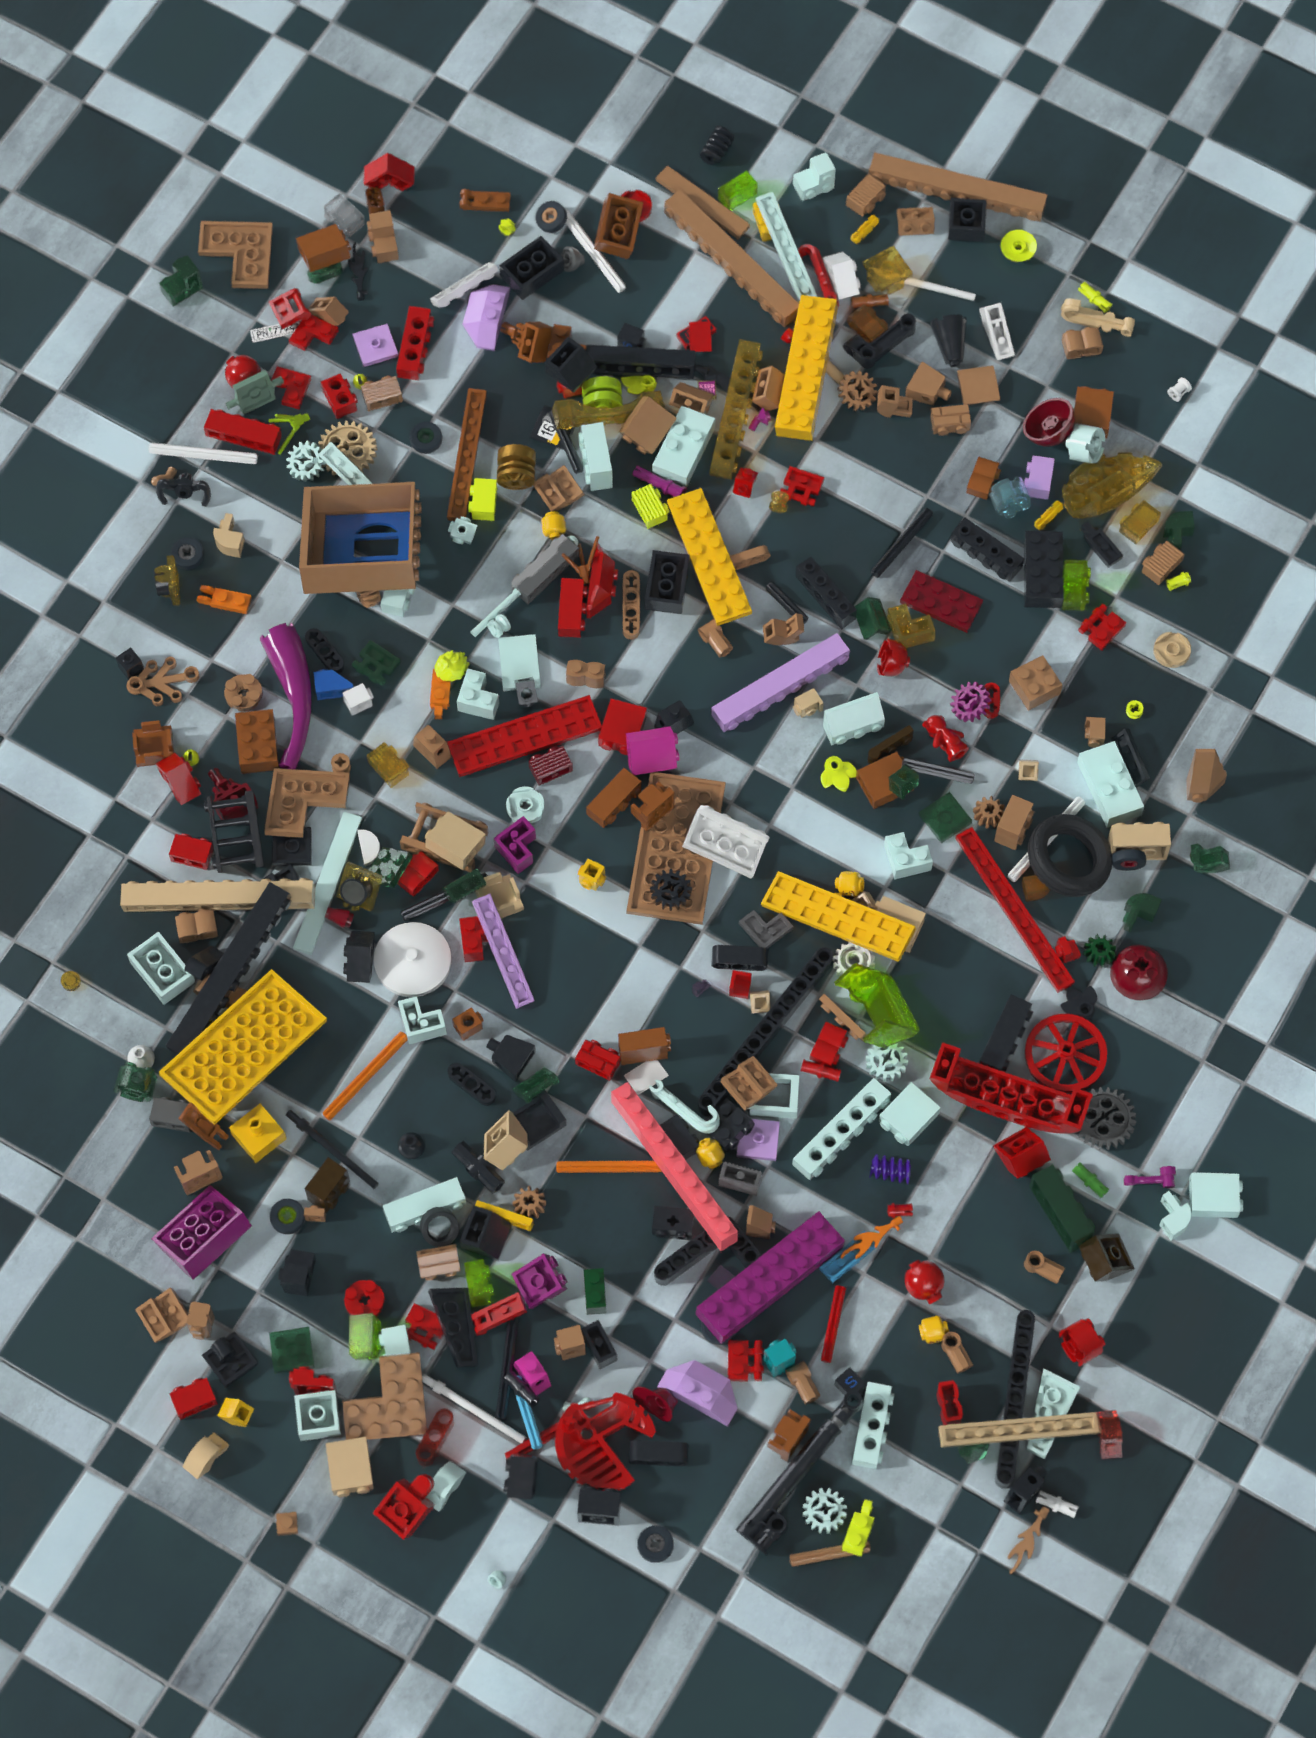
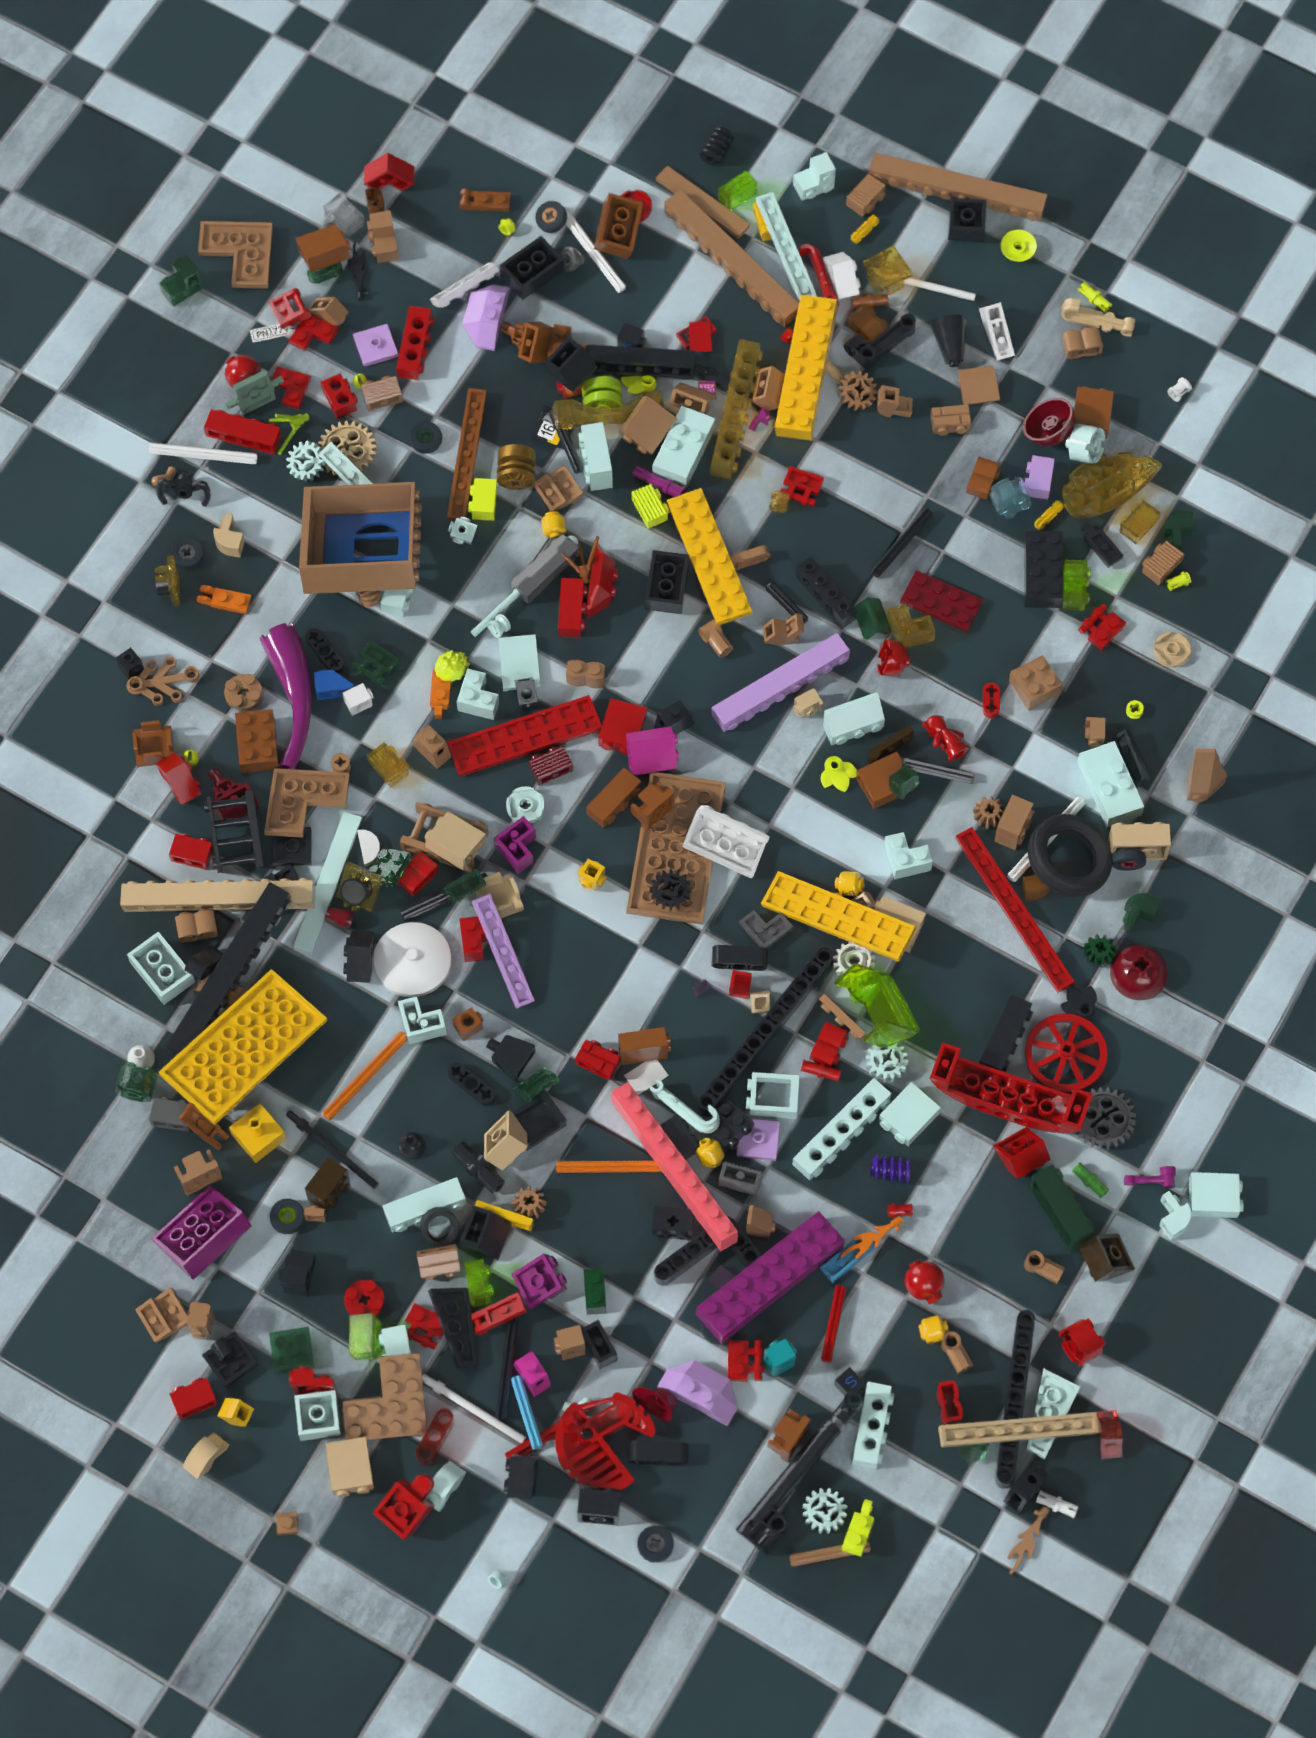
clear yellow tile [61,971,81,991] -> none
black pin [504,1371,540,1407] -> none
medium nougat beam [623,570,640,640] -> none
medium nougat slope [720,1056,778,1111] -> none
red bracket [733,468,758,498] -> none
medium nougat piece [785,1361,821,1405] -> none
medium nougat bracket [897,207,934,236] -> none
medium nougat torso [905,362,952,405] -> none
clear green plate [919,792,972,844] -> none
magenta gear [950,682,991,722] -> none
black brick [951,517,1025,582] -> none
tan slope [1018,760,1039,781] -> none
red bracket [1055,936,1081,964] -> none
clear green brick [1190,843,1230,873] -> none

